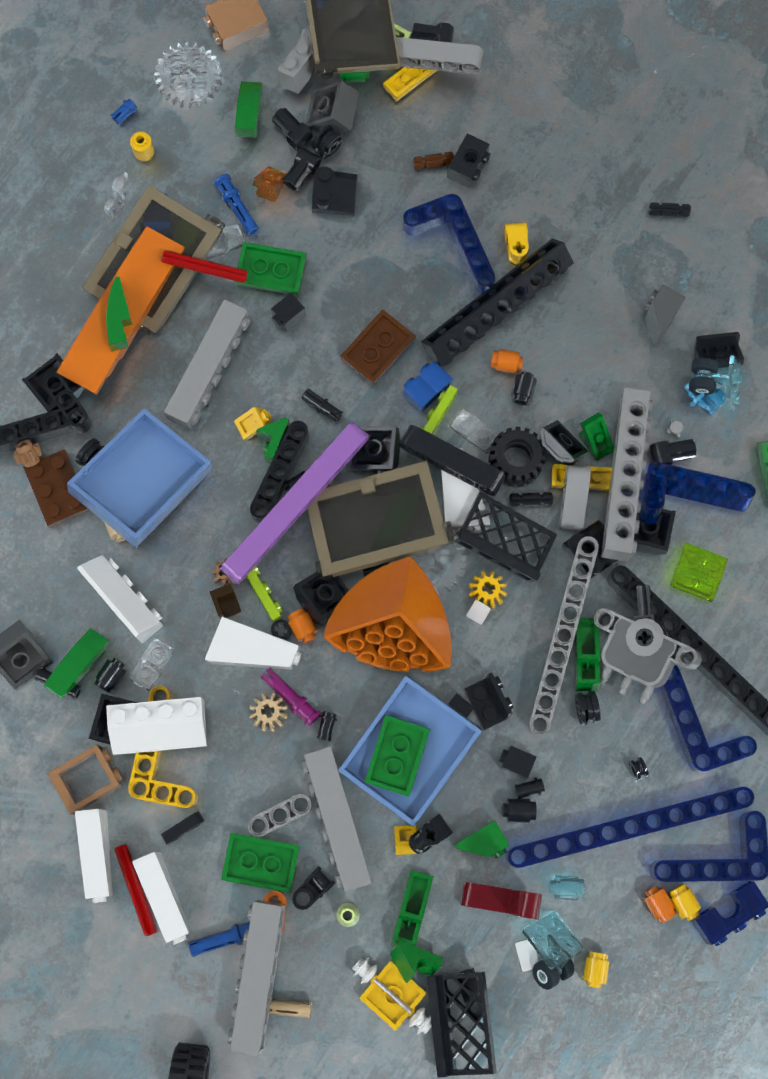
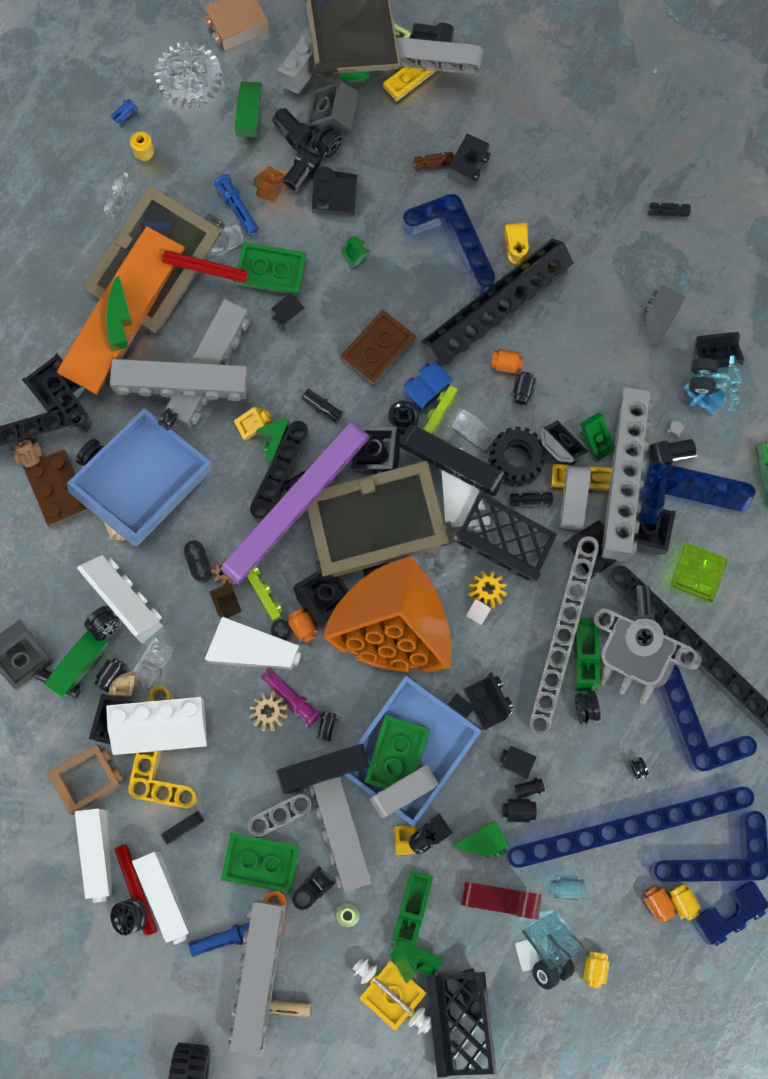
none -> black wheel [84,606,121,641]
none -> tan tile [108,672,135,696]
none -> light grey brick [110,359,248,401]
none -> black wheel [110,898,148,936]
none -> black bush [158,408,179,431]
none -> black beam [184,540,212,583]
none -> black beam [276,744,370,794]
none -> green tile [341,236,370,267]
none -> light grey beam [369,764,439,819]
none -> black wheel [388,400,419,435]

